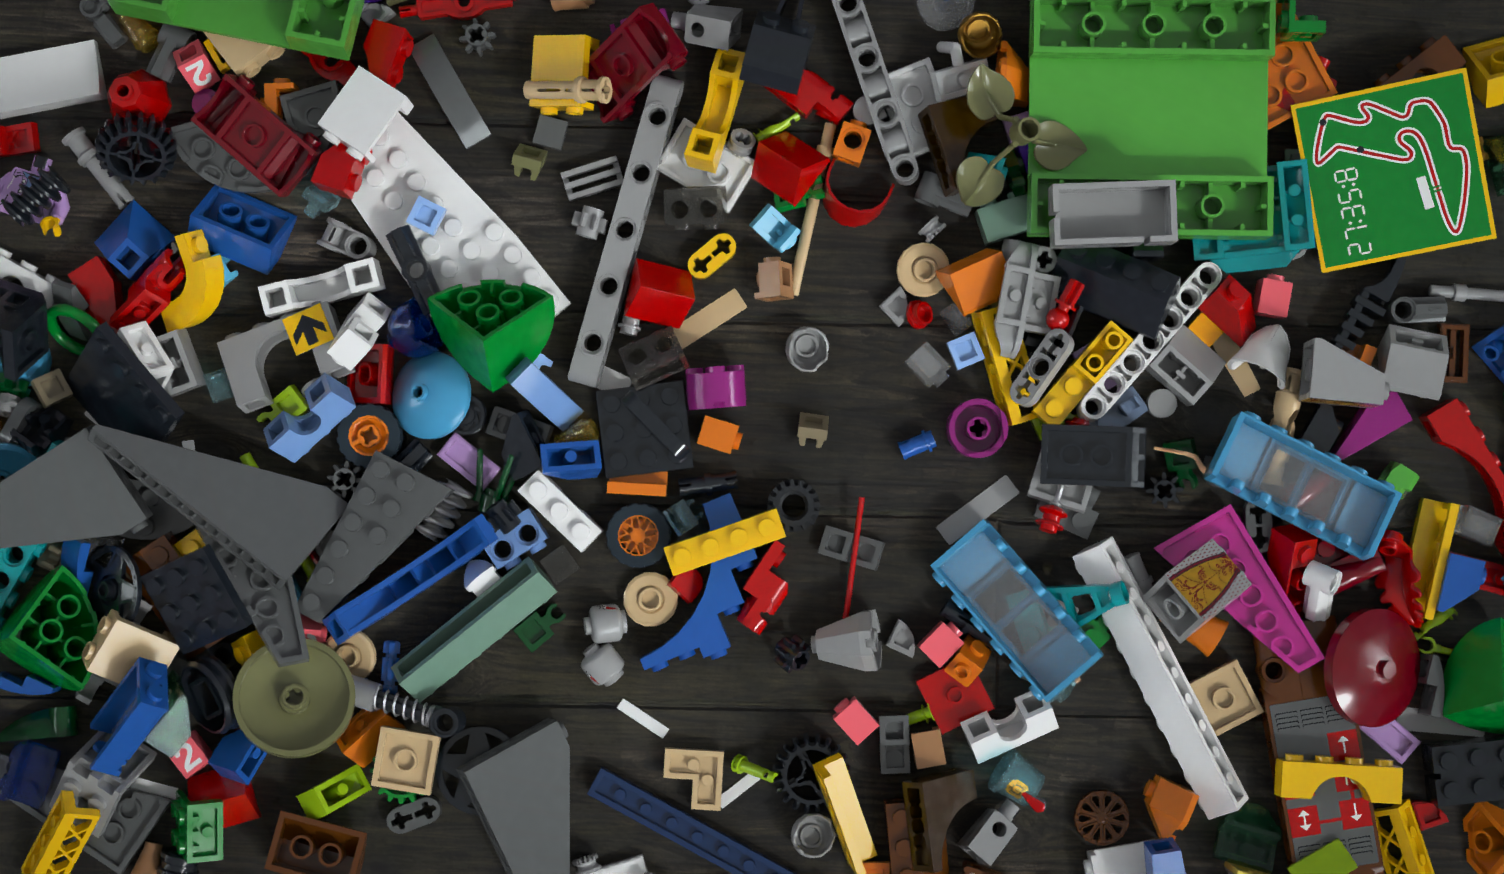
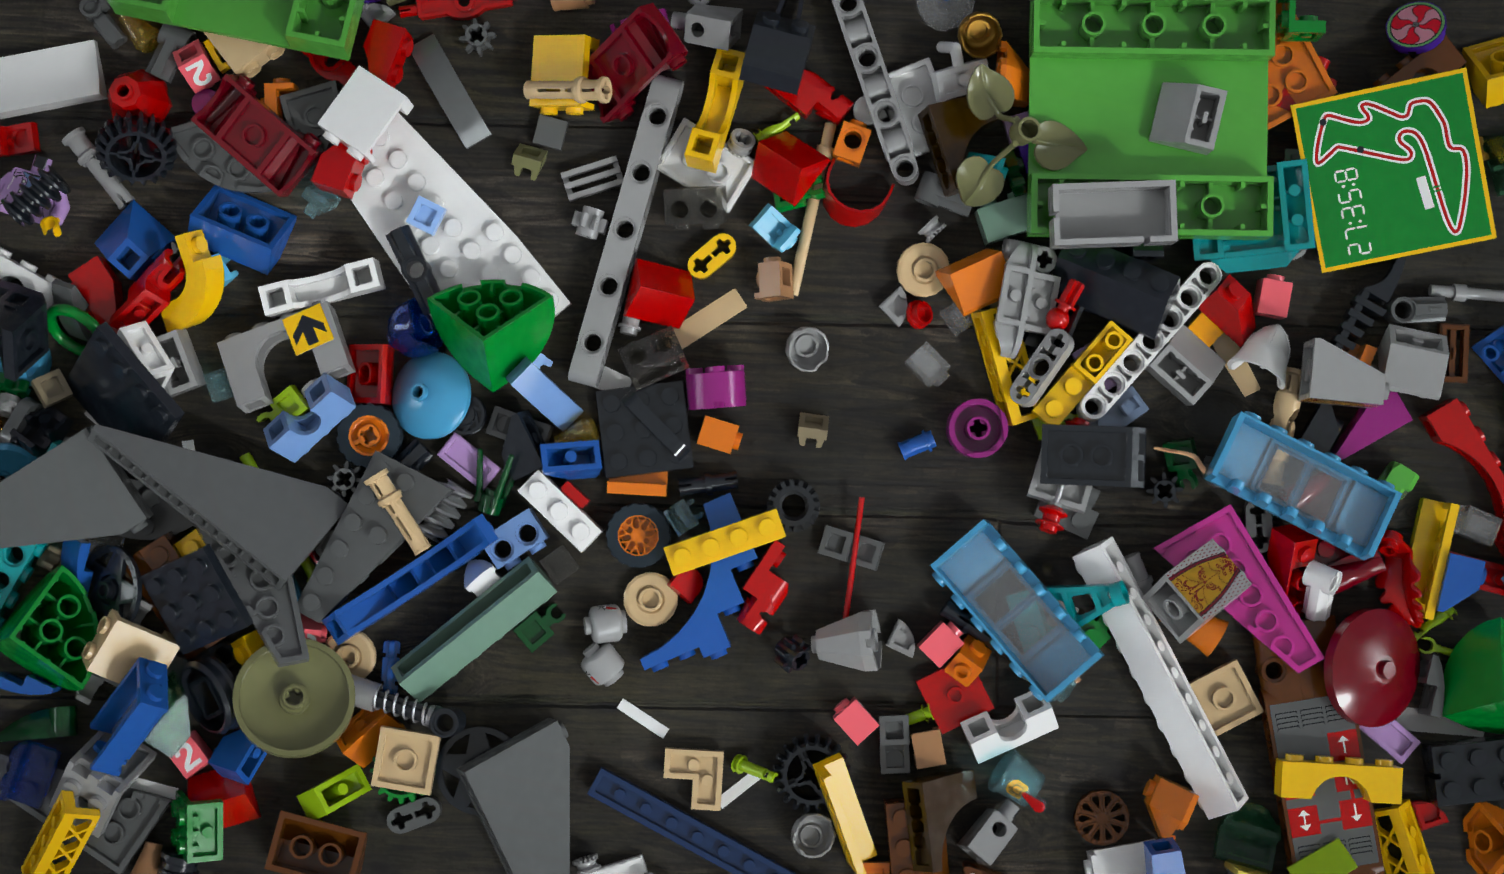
light grey piece [316,217,377,261] -> none
white arch [327,292,392,371] -> none
black gear [485,498,522,535] -> none
light grey sticker [936,475,1019,545] -> none
light blue tile [946,332,985,370] -> none
light grey tile [1146,389,1177,418] -> none
none -> tan pin [364,468,432,556]
none -> red tile [561,481,591,508]
none -> light grey slope [1148,82,1228,155]
none -> tile [1386,1,1447,54]

